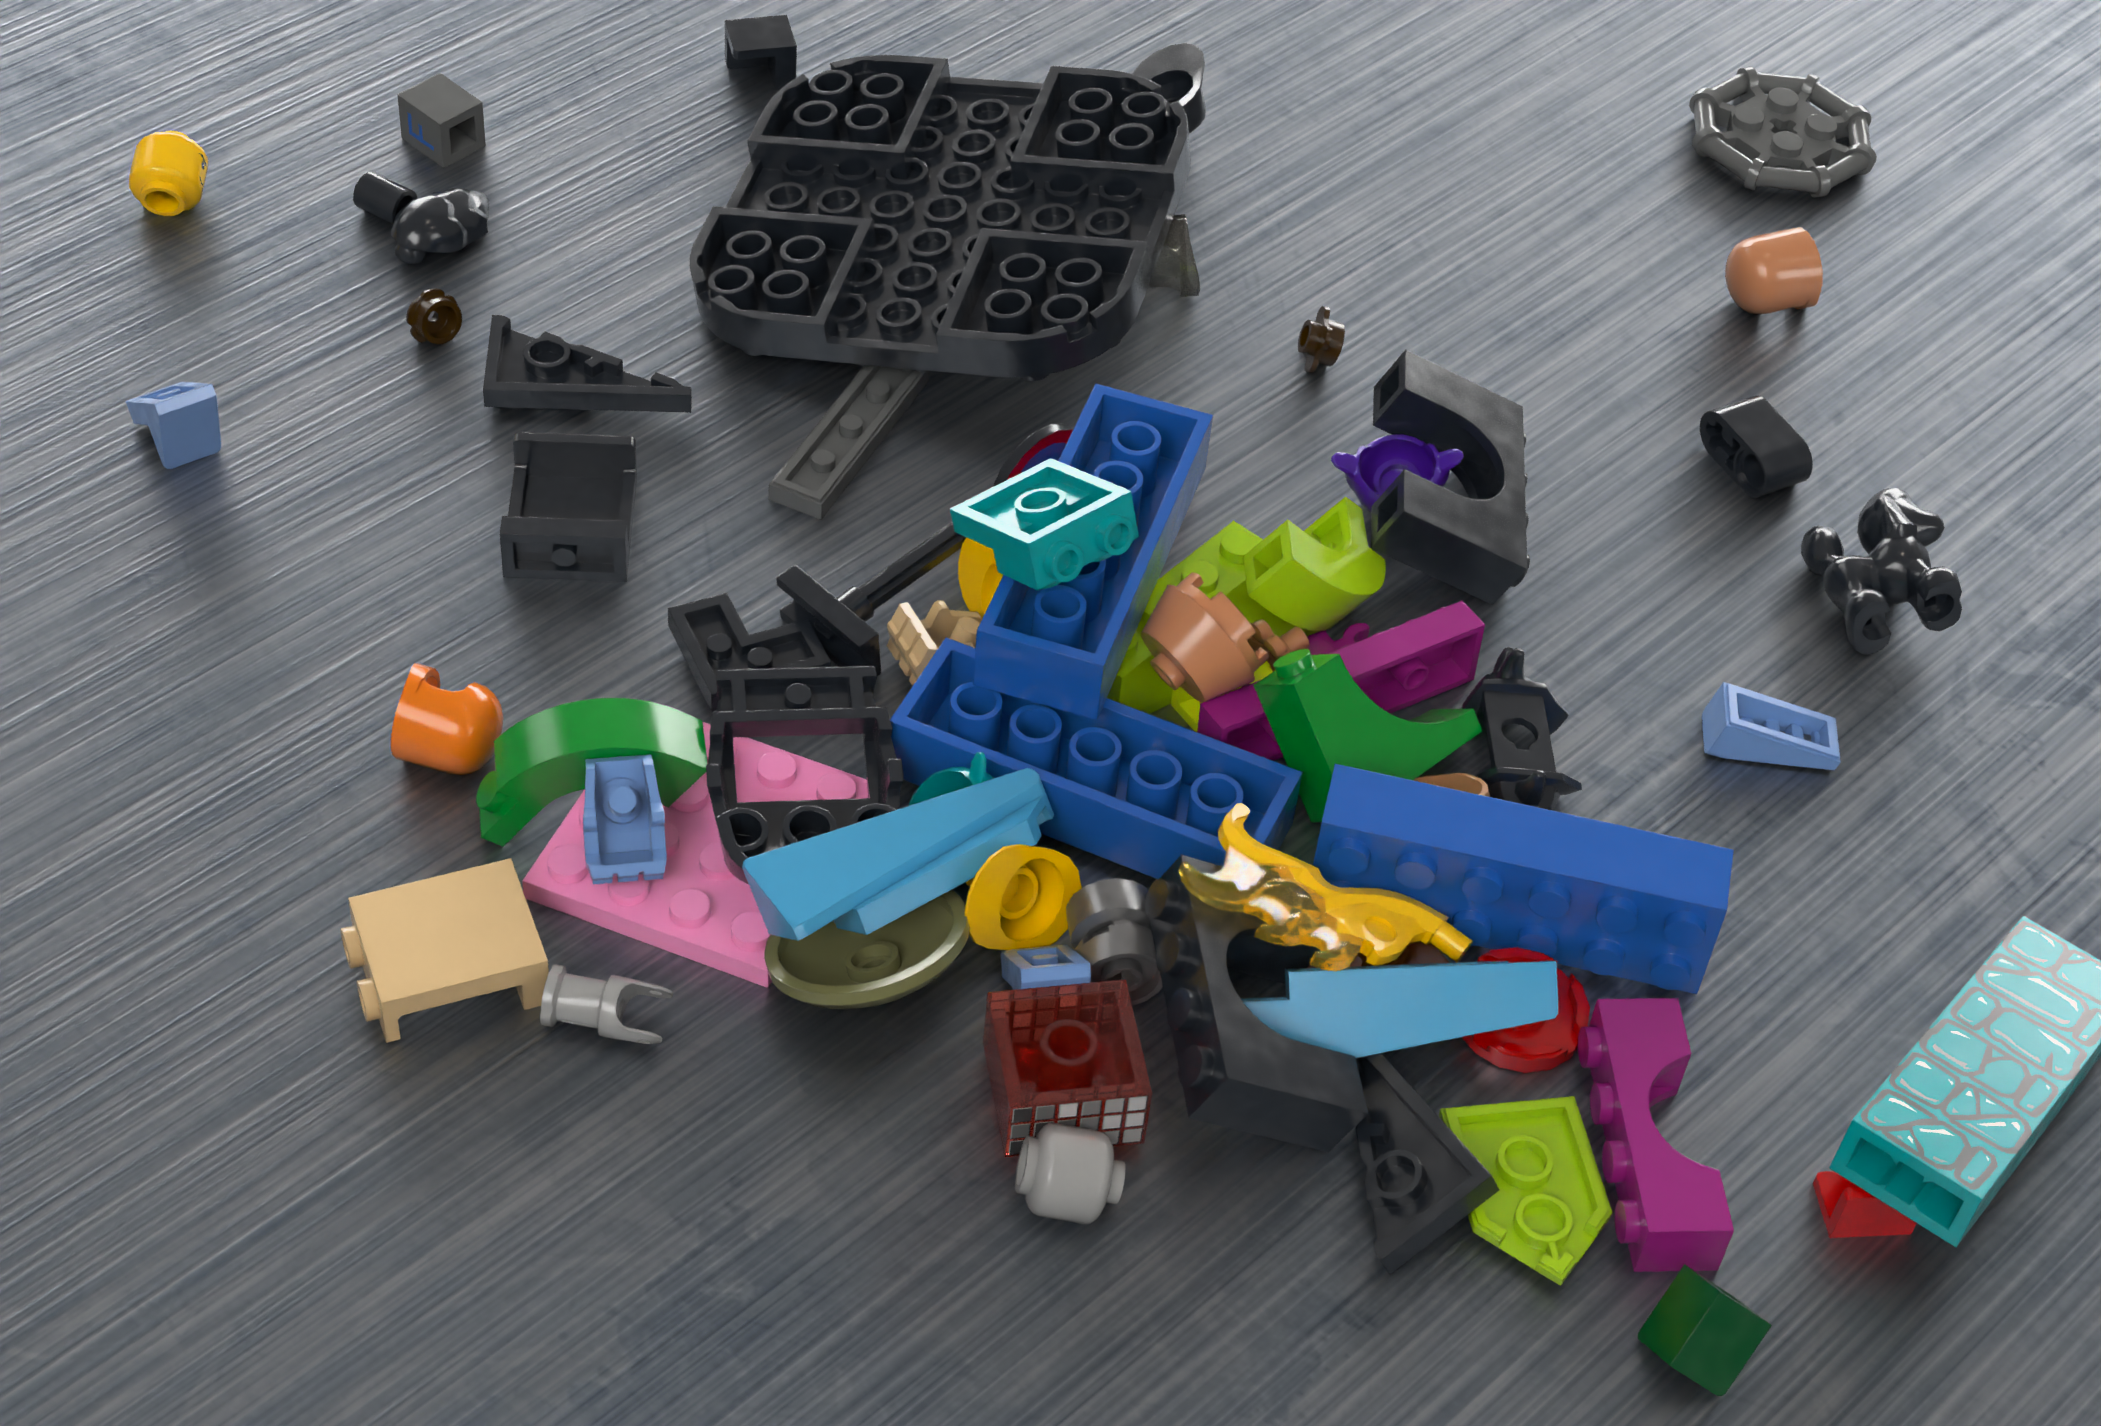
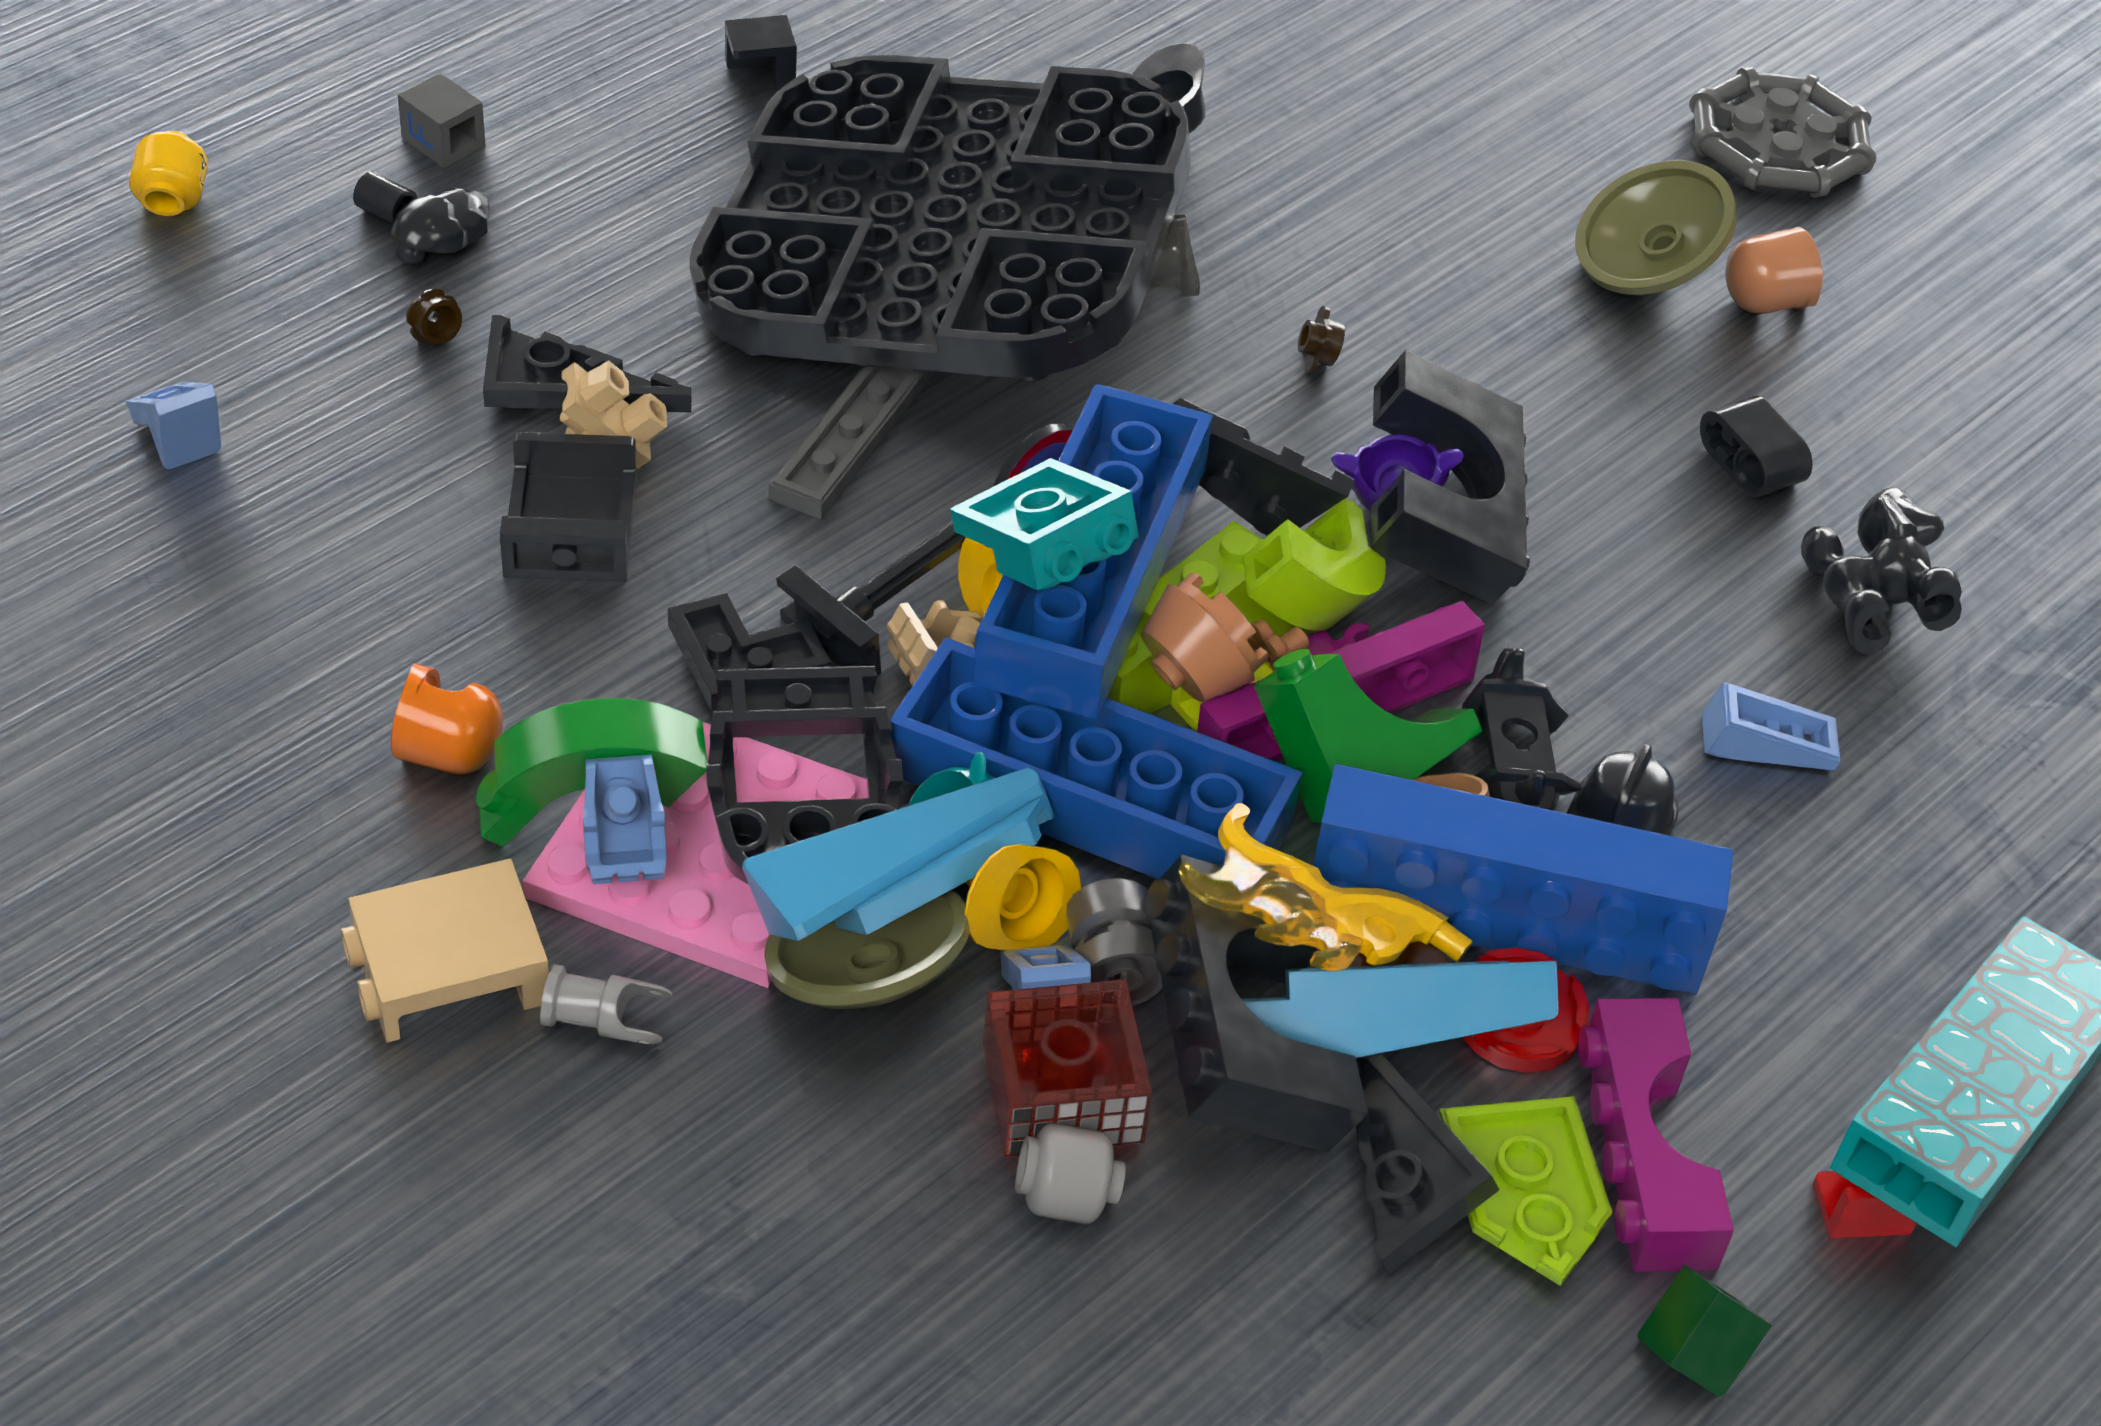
none -> tan hips [560,360,667,469]
none -> black wing [1172,398,1355,536]
none -> black piece [1566,743,1679,836]
none -> olive dish [1575,160,1738,295]

